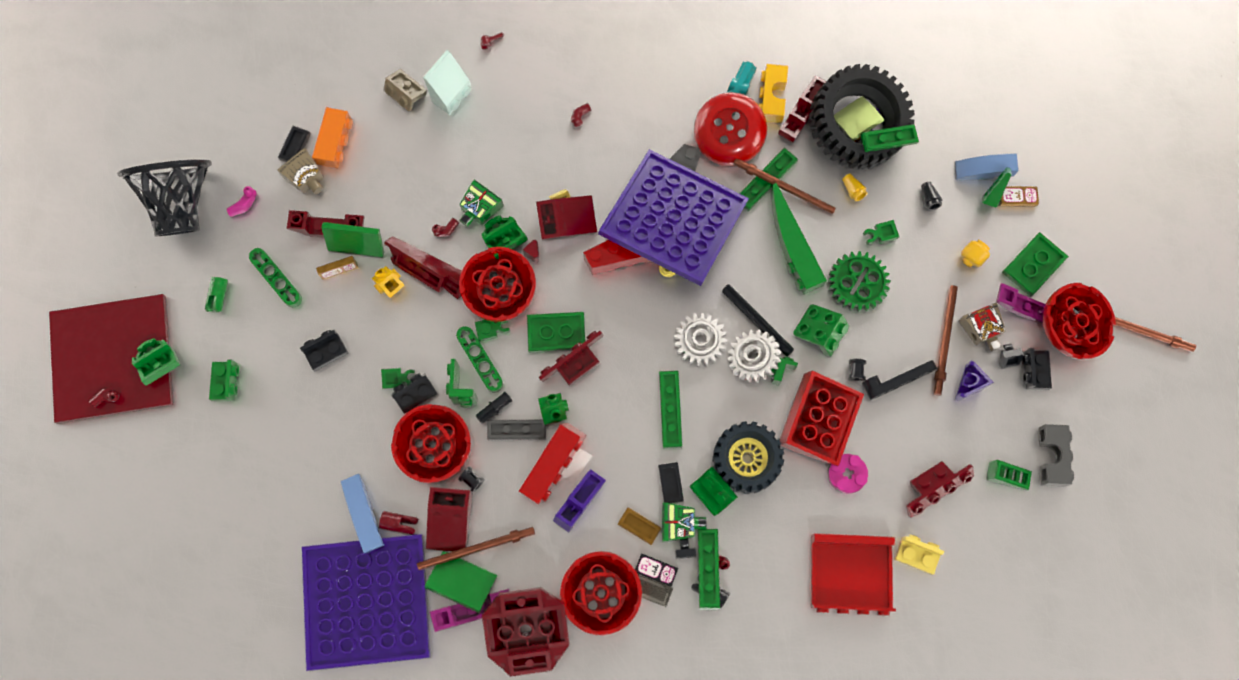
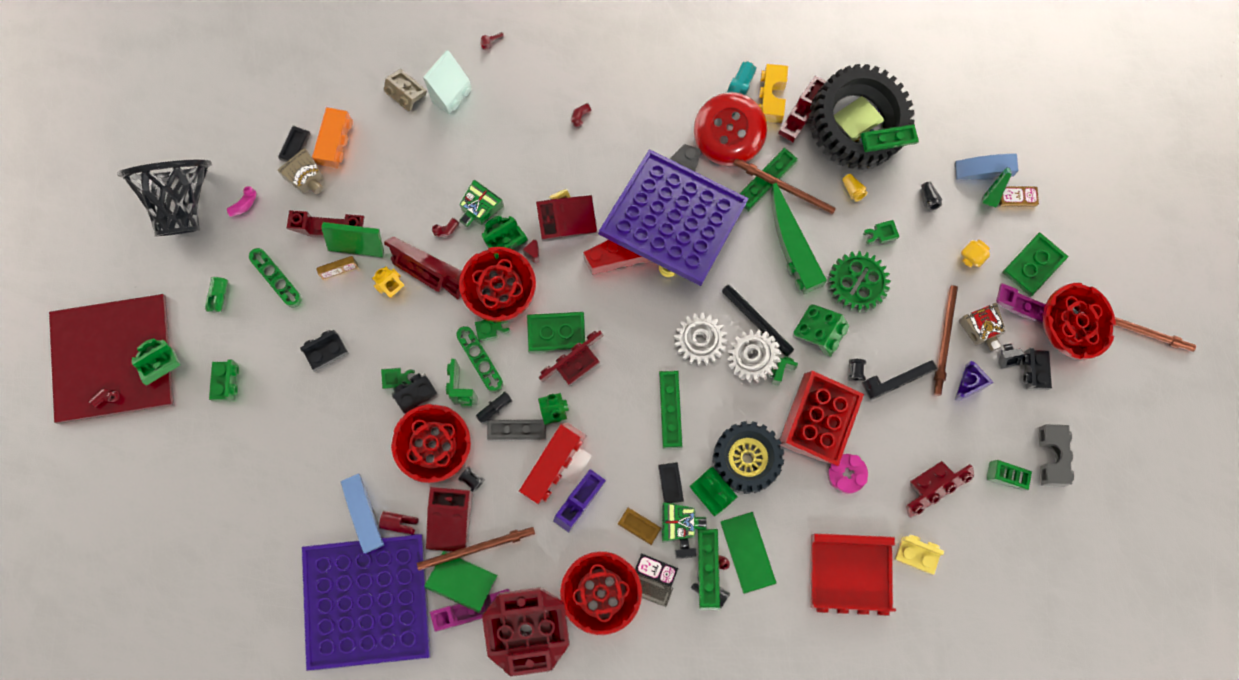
none -> green sticker [720,512,777,594]

